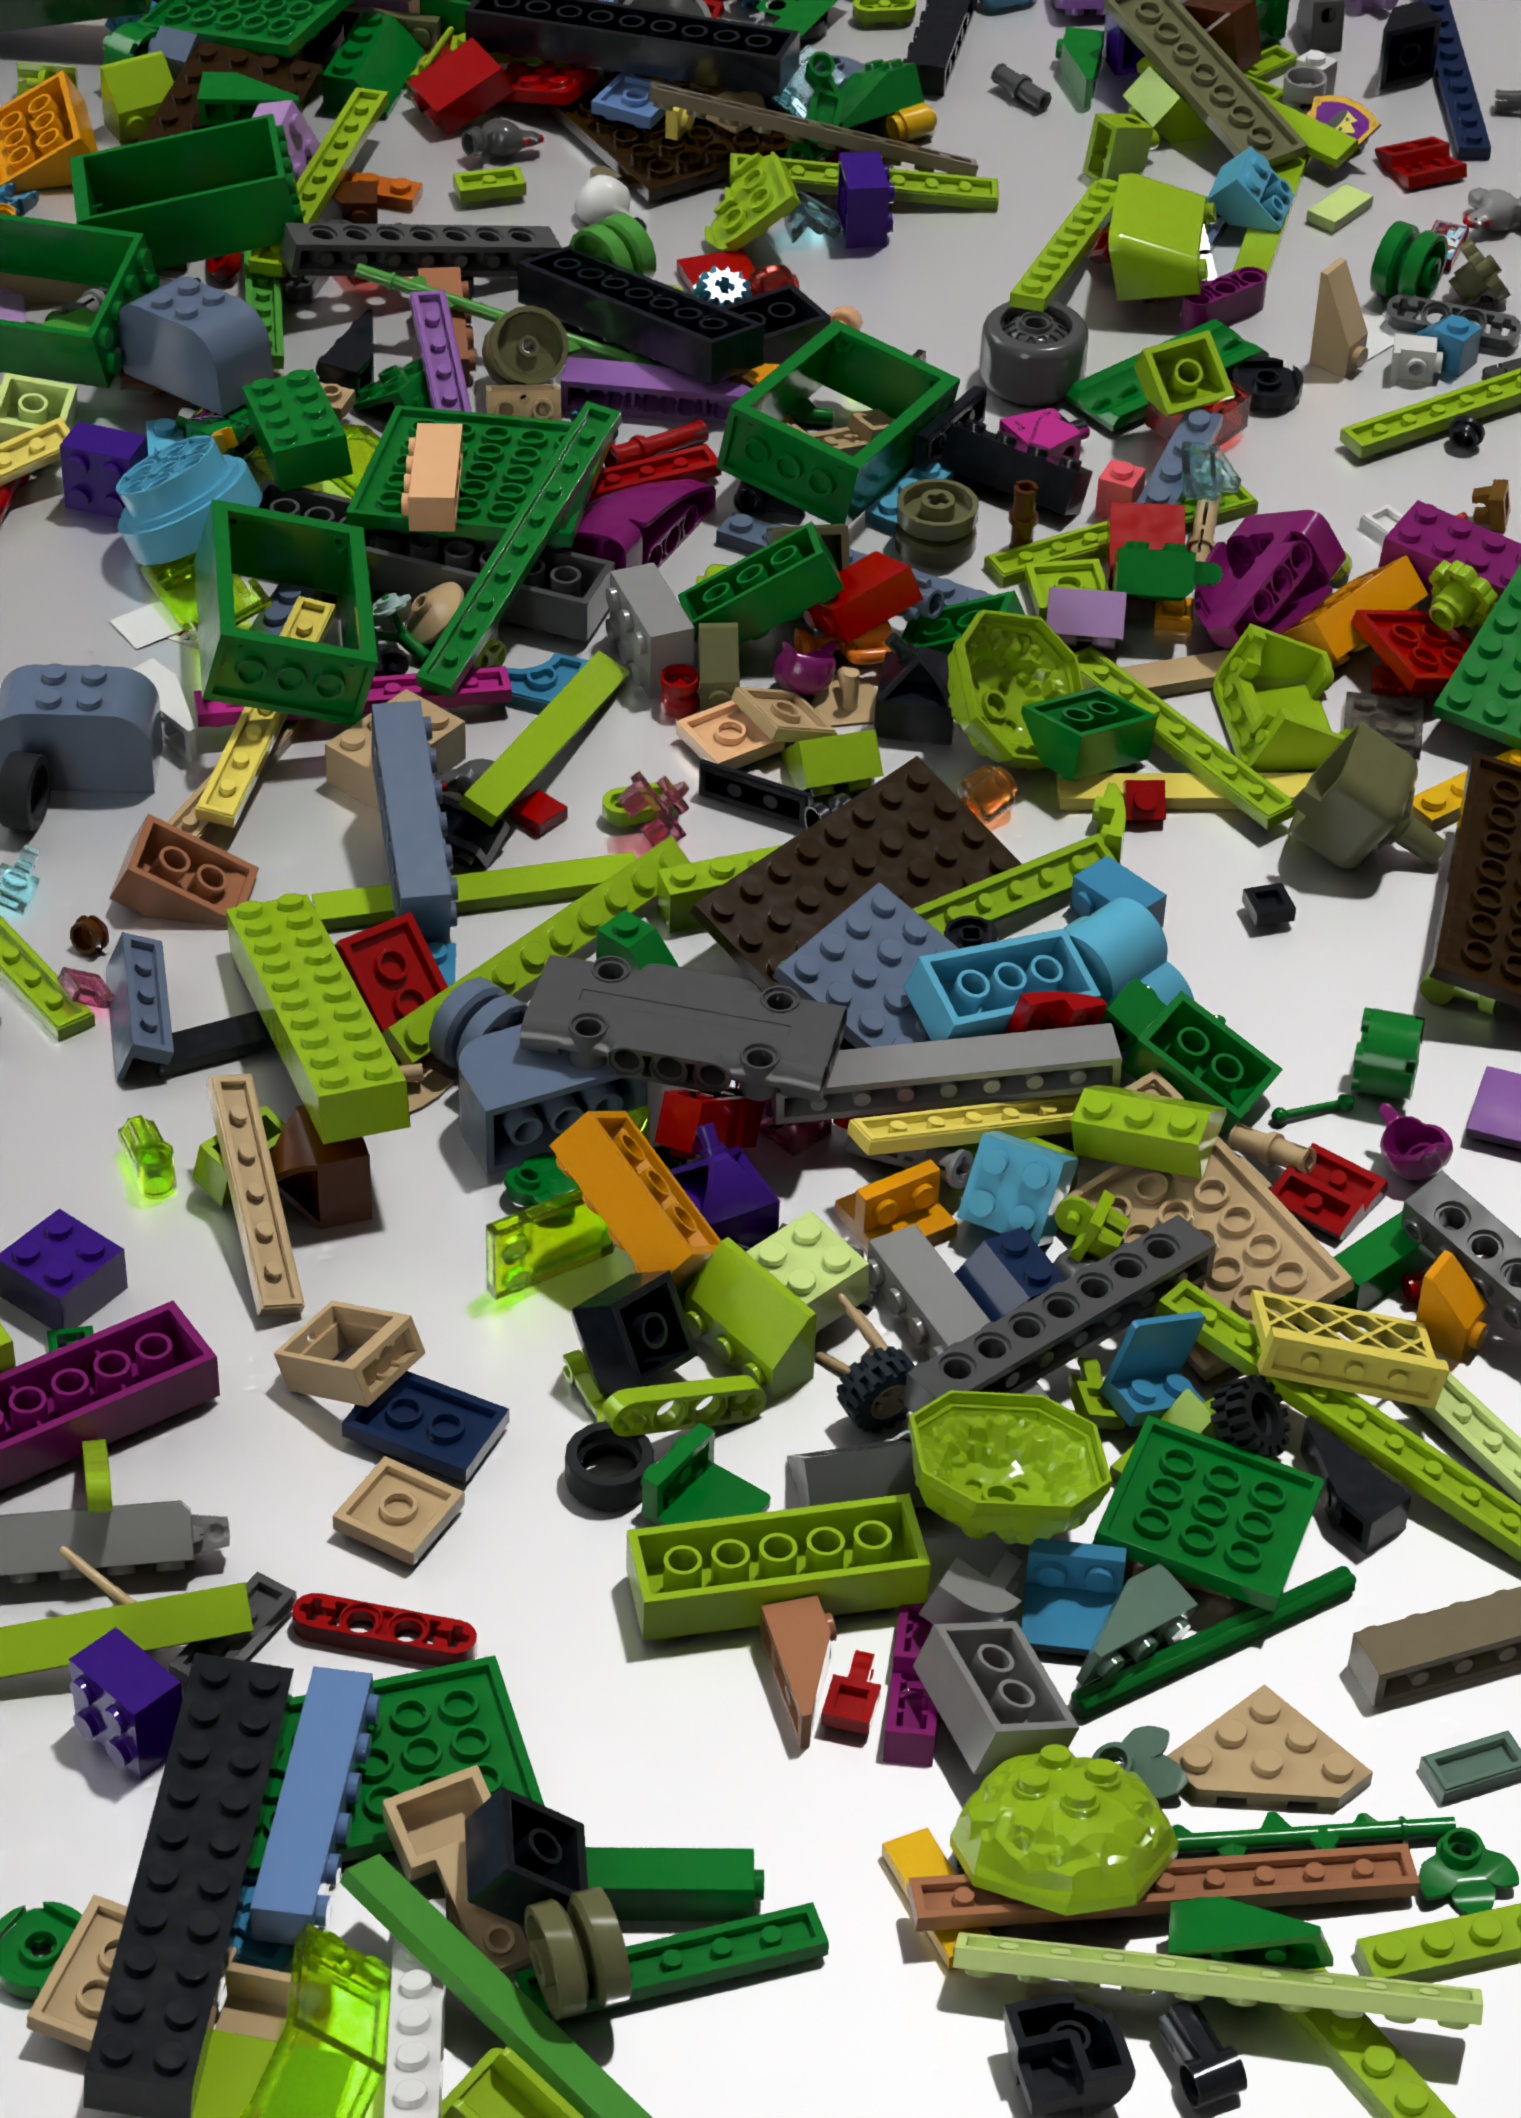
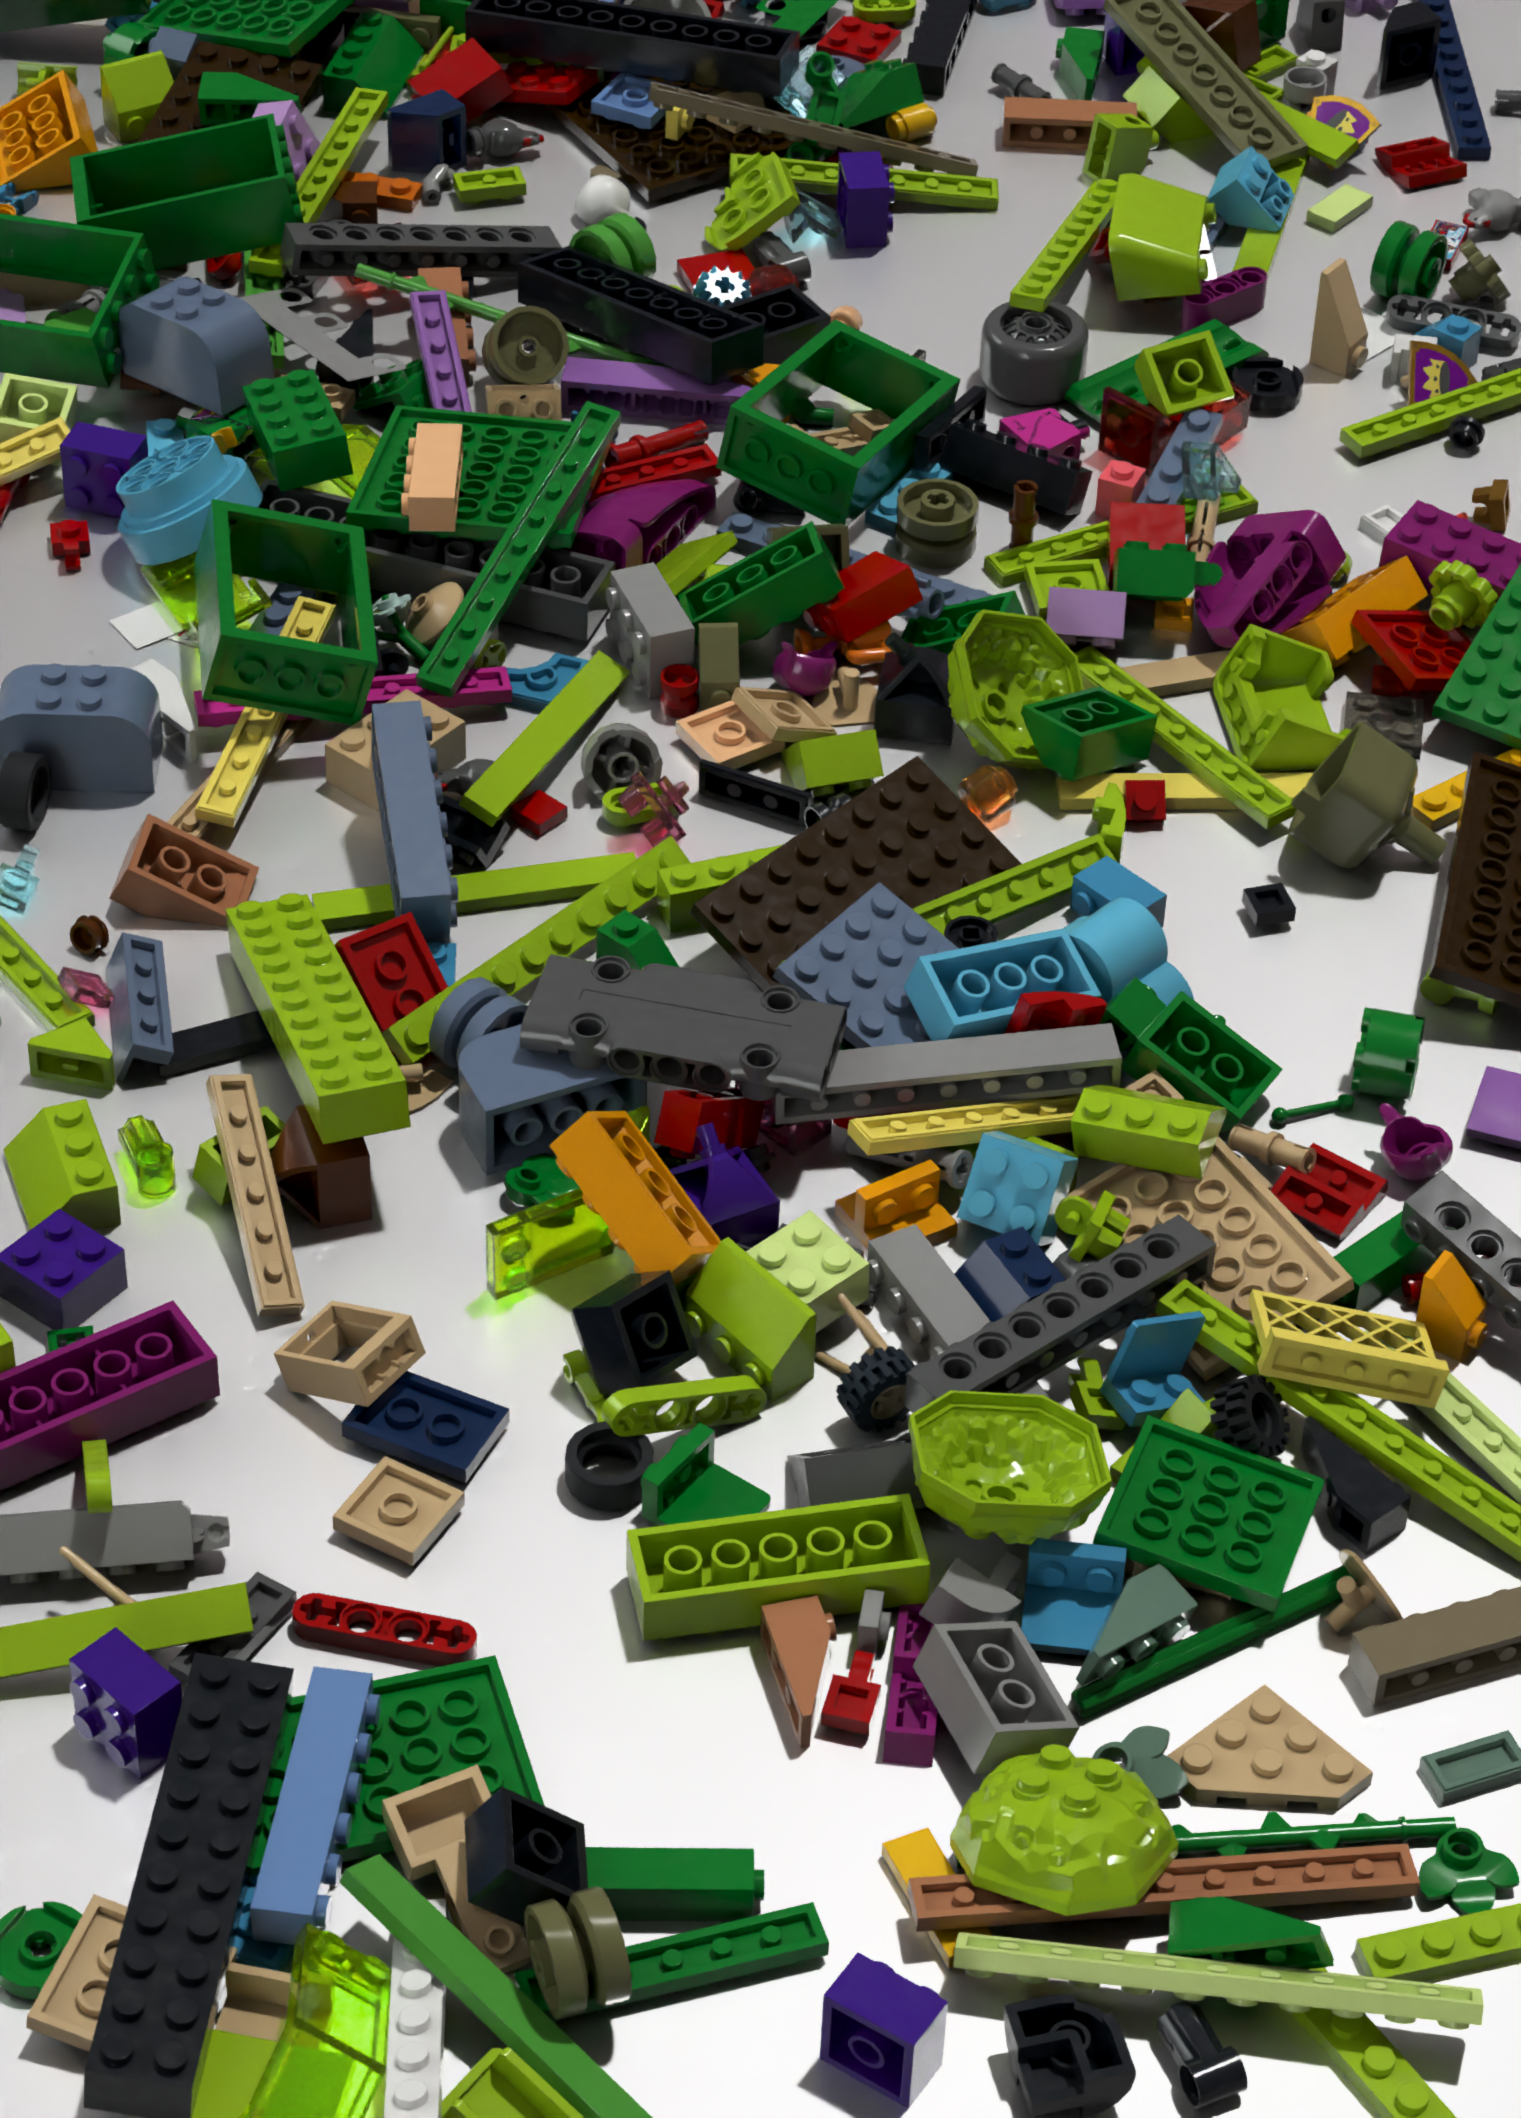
none -> lime slope [3,1099,121,1231]
none -> lime slope [27,1018,115,1091]
none -> red plate [50,519,91,570]
none -> light grey piece [238,287,406,382]
none -> dark blue slope [387,89,467,174]
none -> light grey arm [422,164,455,204]
none -> light grey cylinder [581,723,663,800]
none -> lime tile [656,531,738,597]
none -> black plate [742,1143,776,1173]
none -> dark grey piece [752,231,811,289]
none -> red plate [816,16,902,64]
none -> dark purple brick [819,1952,948,2109]
none -> light grey plate [857,1589,892,1660]
none -> nougat brick [1002,97,1137,150]
none -> clear red slope [1098,386,1178,477]
none -> tan shield [1324,1549,1403,1633]
none -> shield [1400,340,1477,406]

